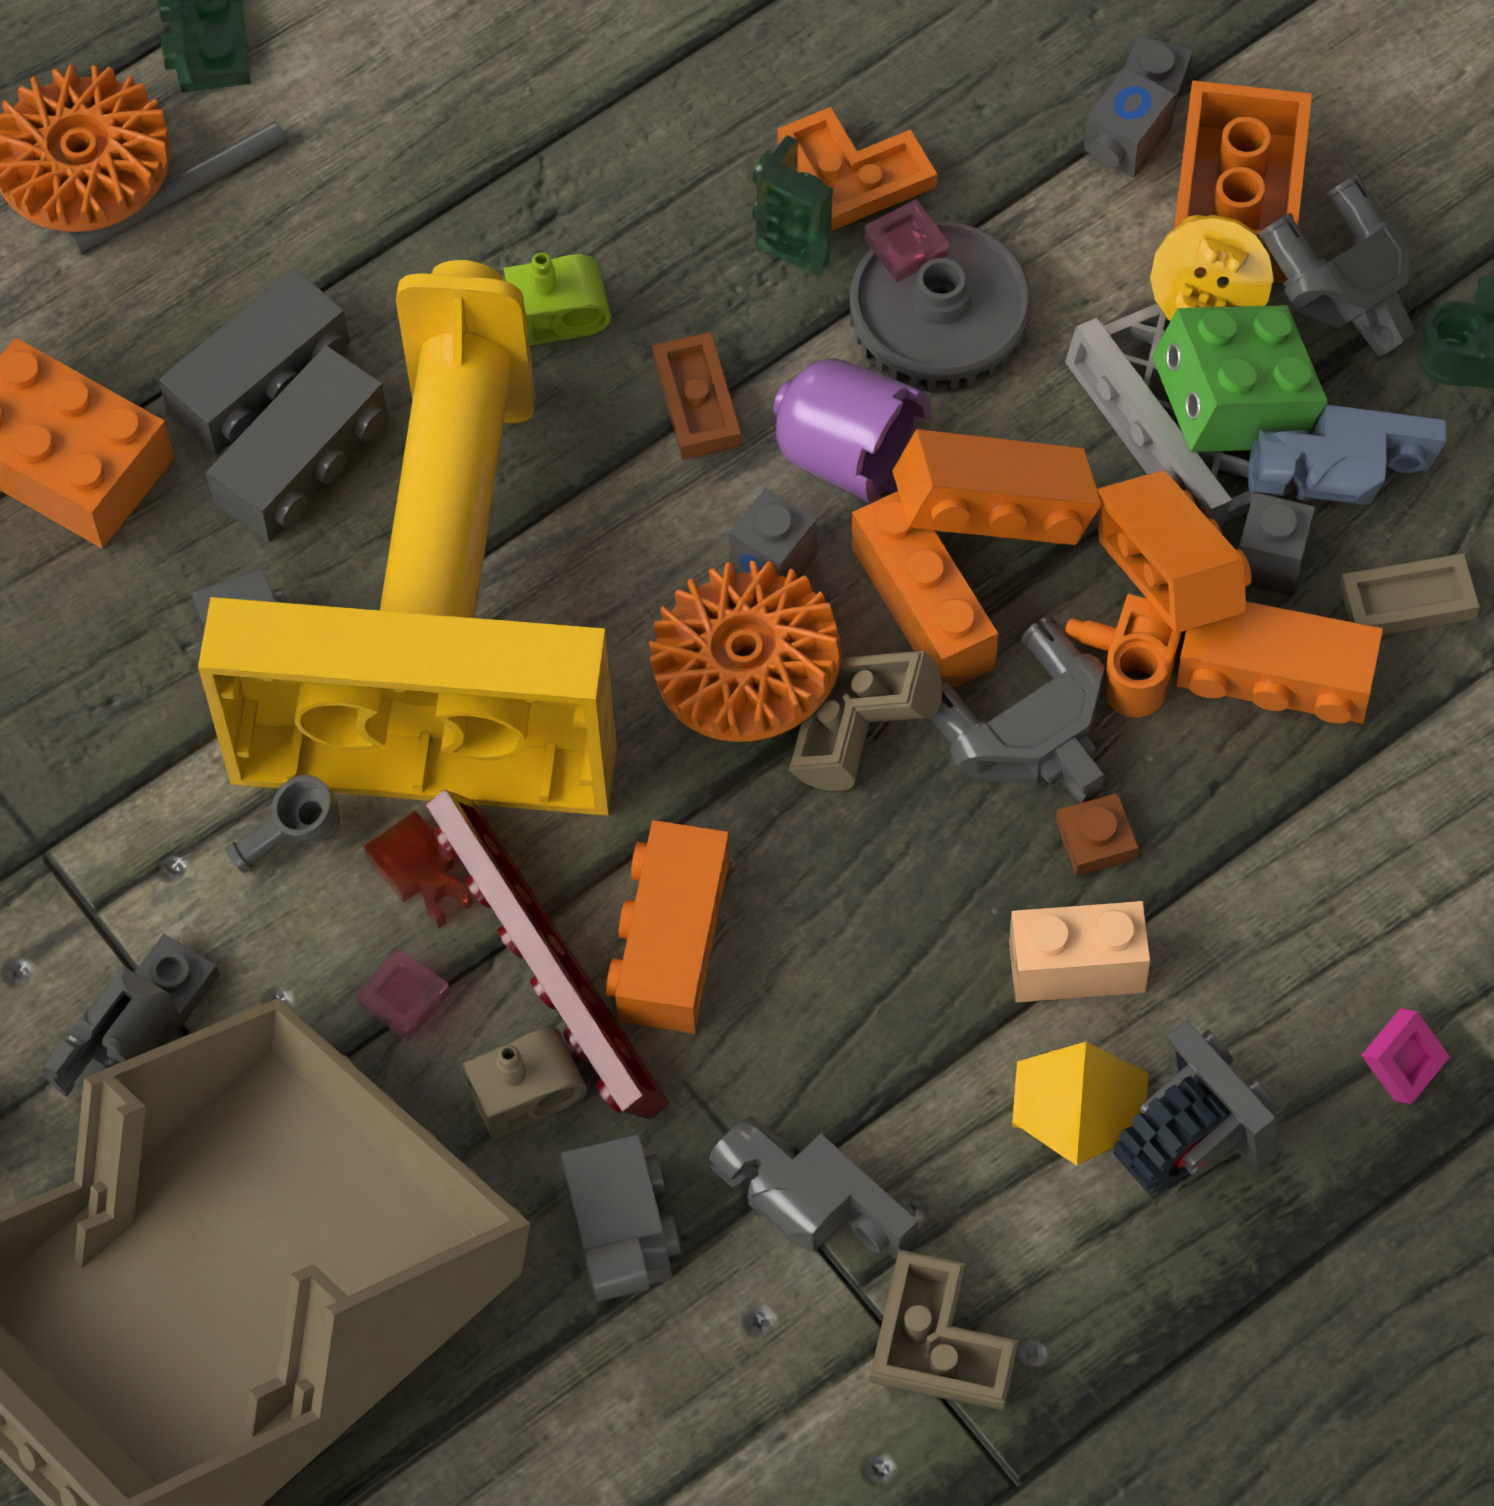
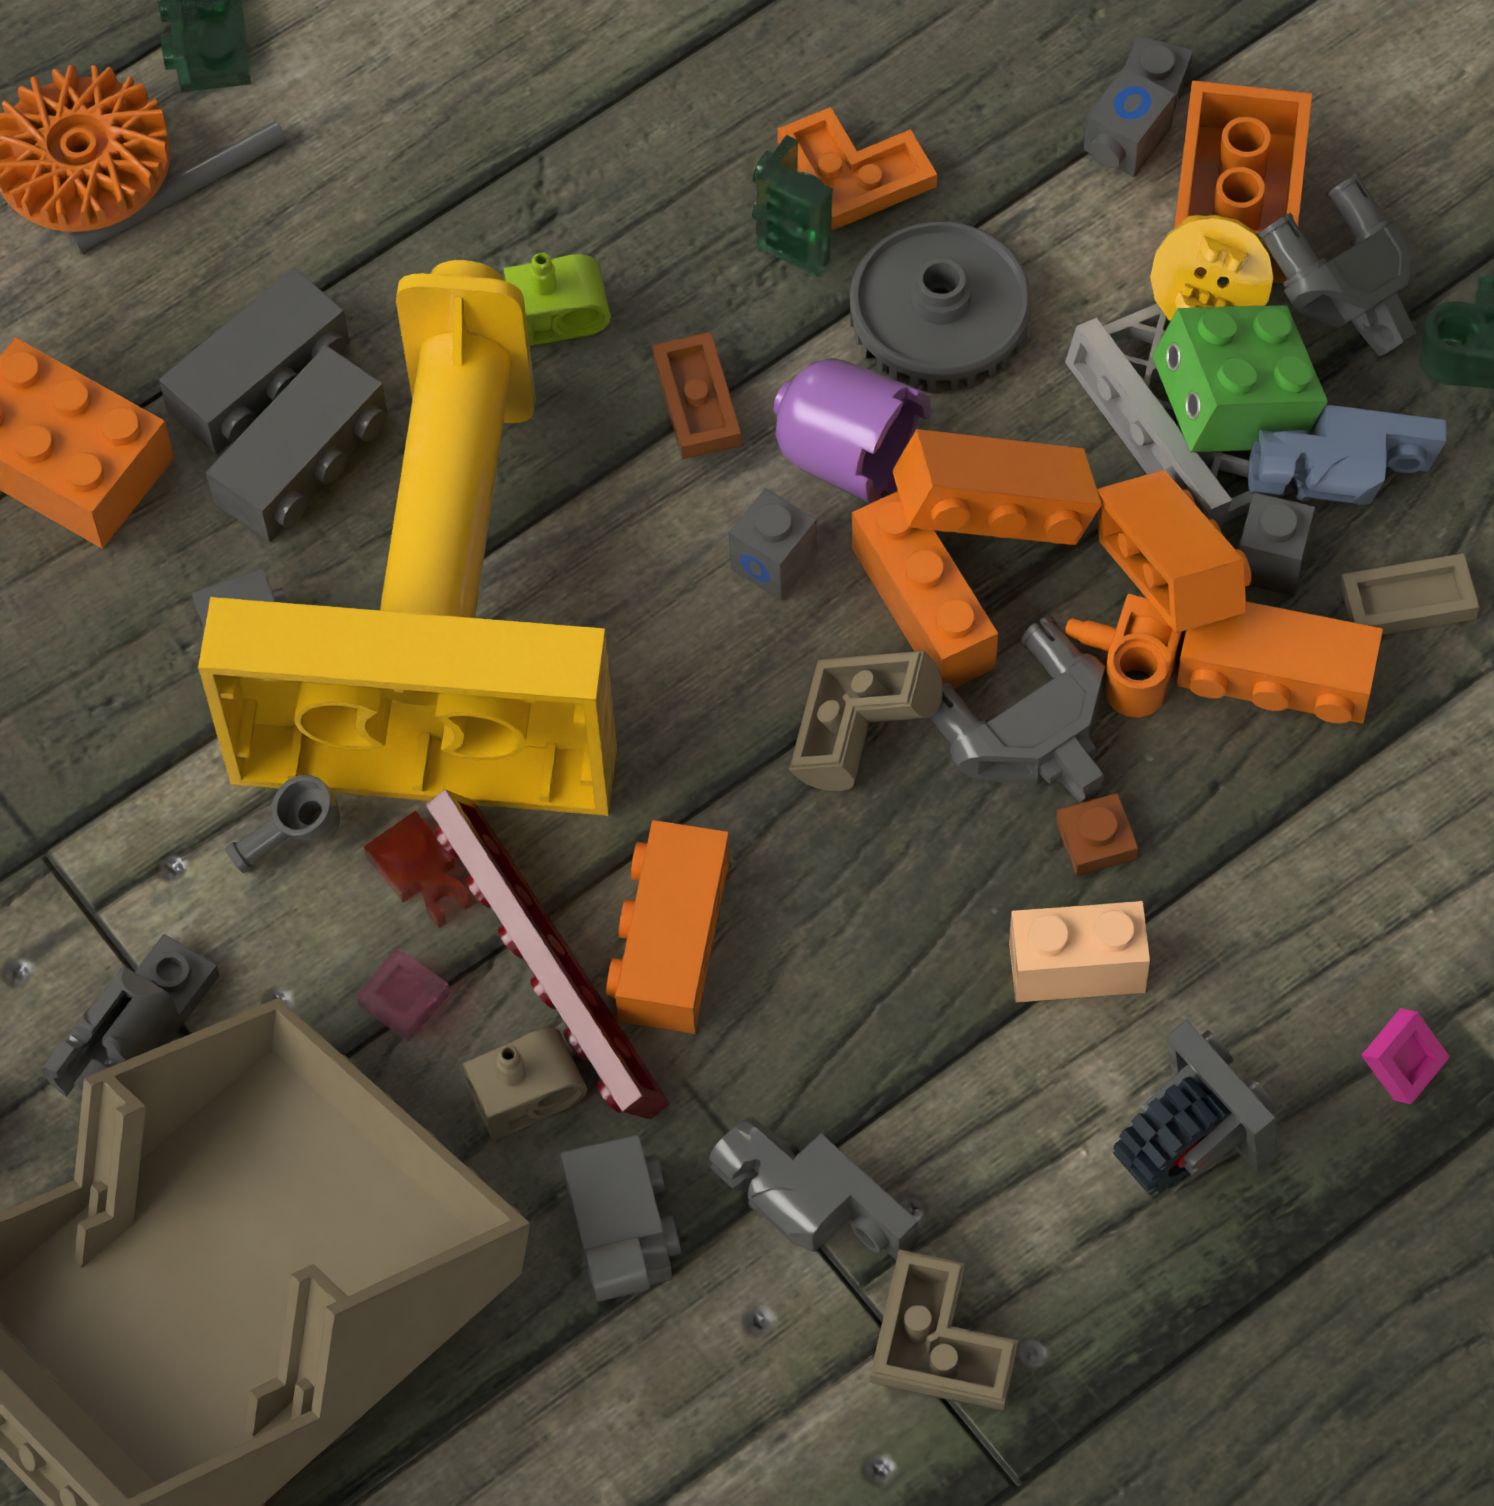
orange wheel [649,561,842,742] -> none
clear pink plate [865,199,949,283] -> none
yellow slope [1012,1042,1149,1166] -> none

